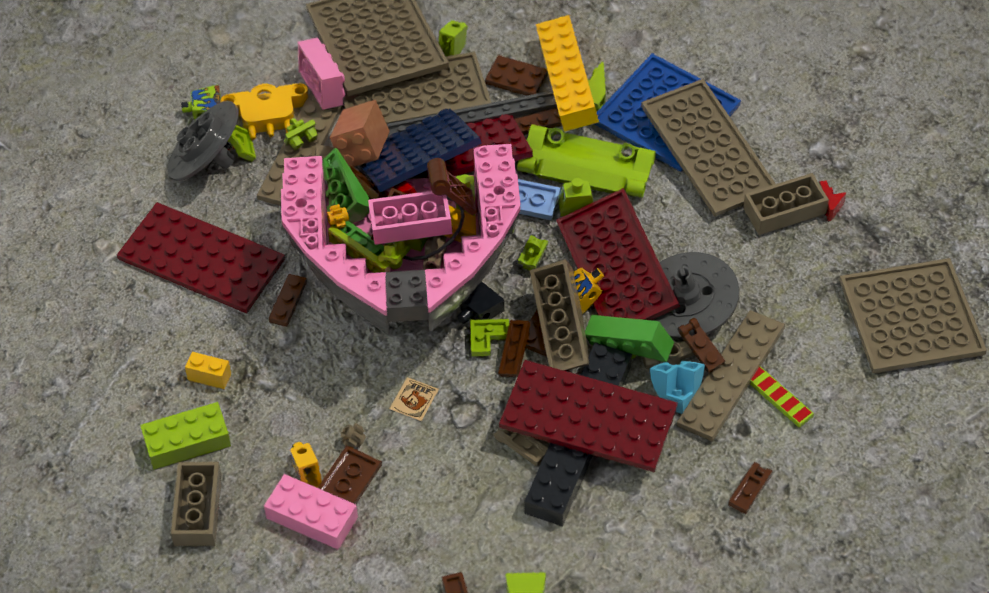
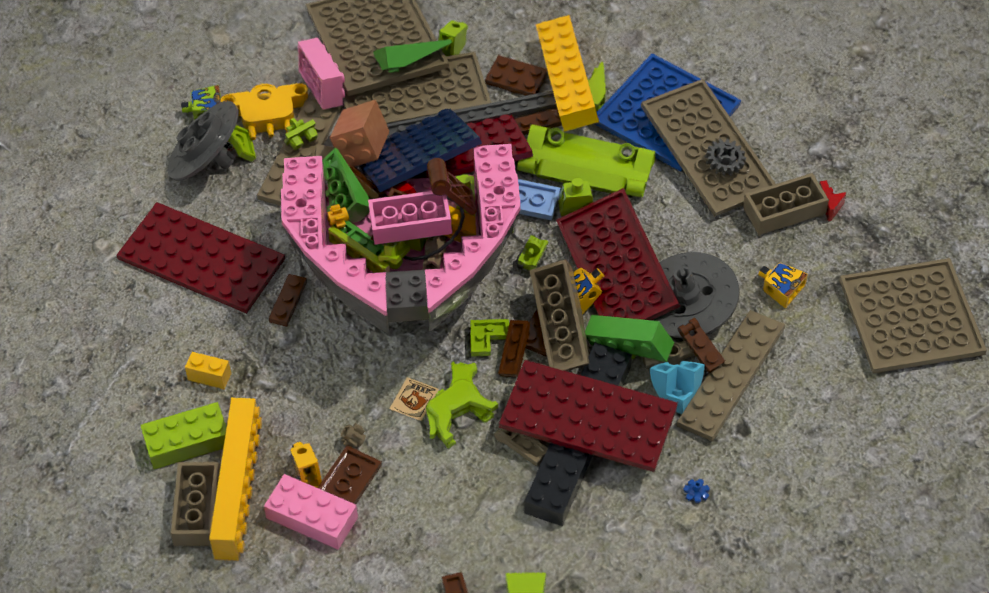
black torso [457,281,505,324] -> none
reddish brown plate [728,462,773,515] -> none
tile [750,366,814,428] -> none
none -> yellow brick [209,398,262,561]
none -> bright green wedge [373,39,452,73]
none -> lime animal [426,362,498,449]
none -> blue plant [684,479,710,503]
none -> dark grey gear [705,139,746,176]
none -> torso [758,263,808,308]

